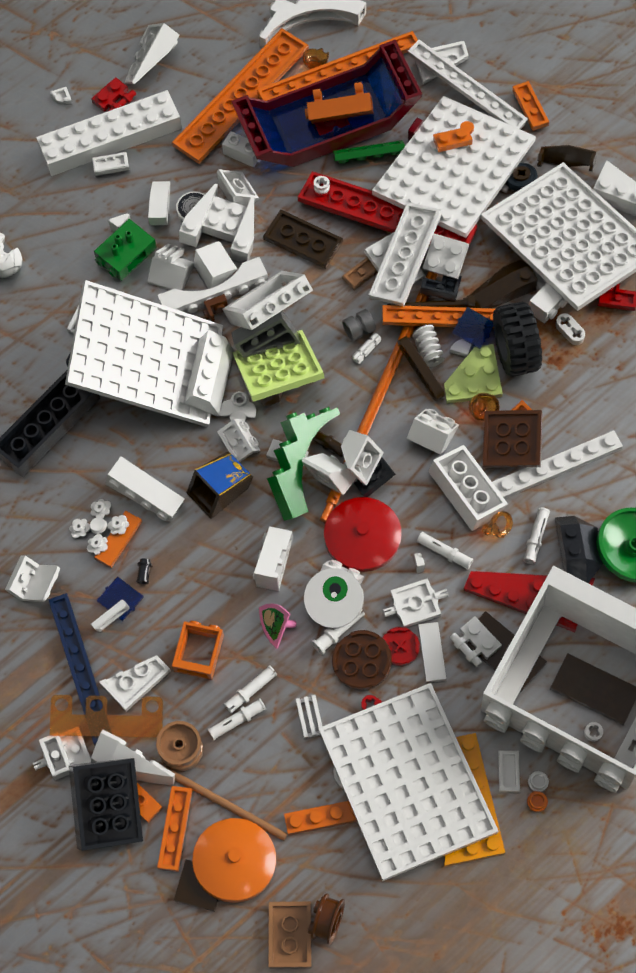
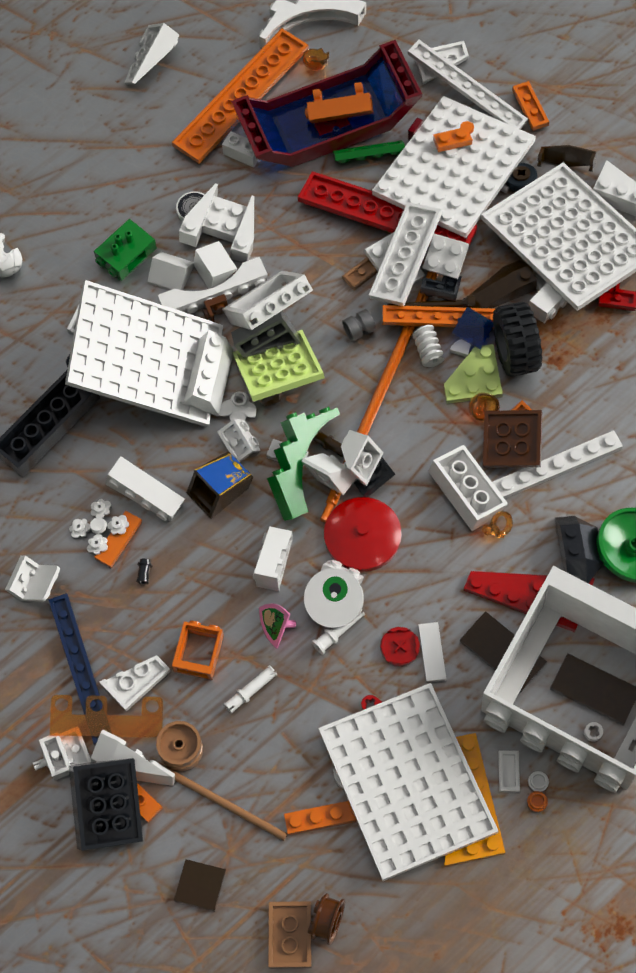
white brick [36,90,182,176] -> none
white tile [50,87,72,104] -> none
red plate [91,77,137,112] -> none
white tile [91,599,130,632] -> none
white plate [92,152,130,176] -> none
clear blue piece [97,577,144,621] -> none
white slope [108,213,130,232] -> none
white slope [148,181,170,225] -> none
white tile [154,244,185,264] -> none
orange plate [157,786,193,872] -> none
orange dish [192,818,276,903] -> none
white pin [208,698,266,740] -> none
white slope [217,169,259,206] -> none
orange plate [257,31,418,101] -> none
dark brown tile [263,209,343,269] -> none
white tile [296,695,322,739] -> none
white bush [314,176,330,194] -> none
reddish brown tile [332,630,392,690] -> none
white axle [352,333,381,364] -> none
white plate [383,578,449,628] -> none
dark brown beam [397,336,445,401] -> none
white slope [407,409,459,455] -> none
white tile [413,553,425,573] -> none
white pin [417,531,473,570] -> none
white plate [450,616,502,667] -> none
white pin [523,507,550,564] -> none
white beam [556,313,585,345] -> none

